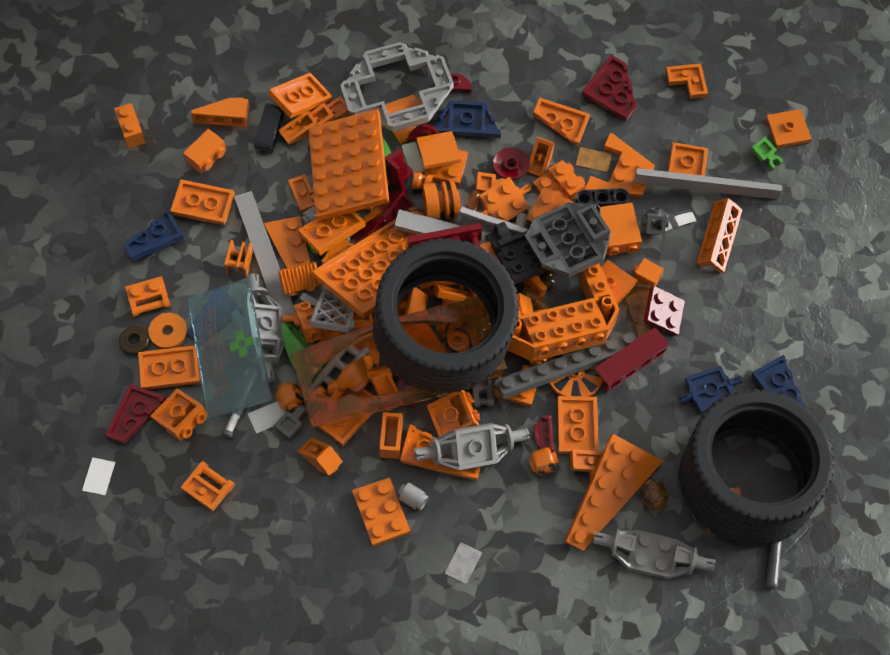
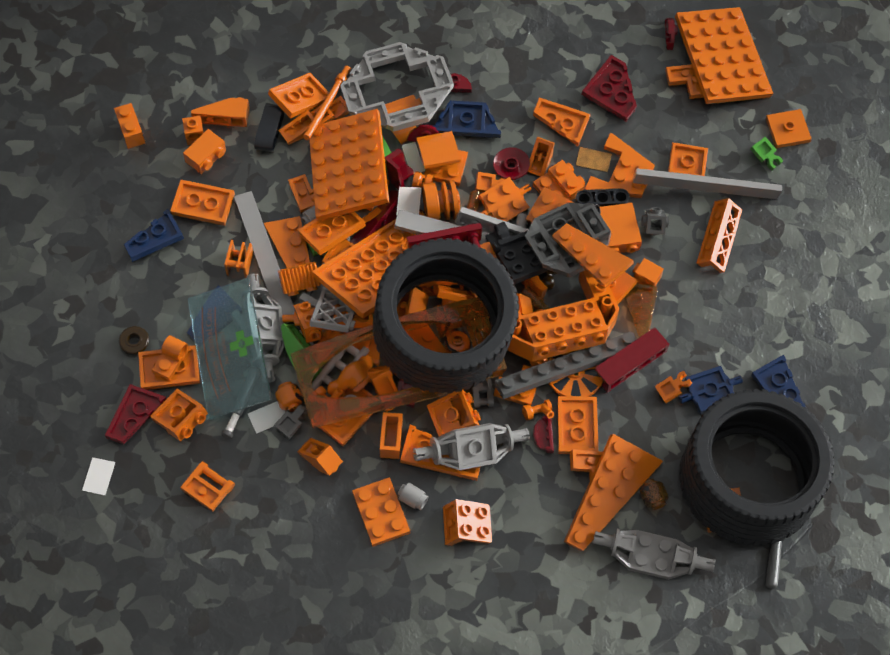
orange plate [125,276,171,317] -> none
orange tile [148,313,187,349] -> none
flat silver sticker [445,542,482,584] -> none
orange head [528,447,559,476] -> none
plate [643,286,685,336] -> none
white sticker [665,209,696,231] -> none
none -> orange plate [152,335,190,381]
none -> orange brick [182,116,204,145]
none -> orange bar [303,66,351,140]
none -> white sticker [396,187,421,215]
none -> orange bracket [443,499,492,546]
none -> orange piece [522,399,554,421]
none -> orange wing [552,223,634,288]
none -> orange plate [655,371,692,403]
none -> dark red plate [665,18,678,50]
none -> orange plate [675,7,773,104]

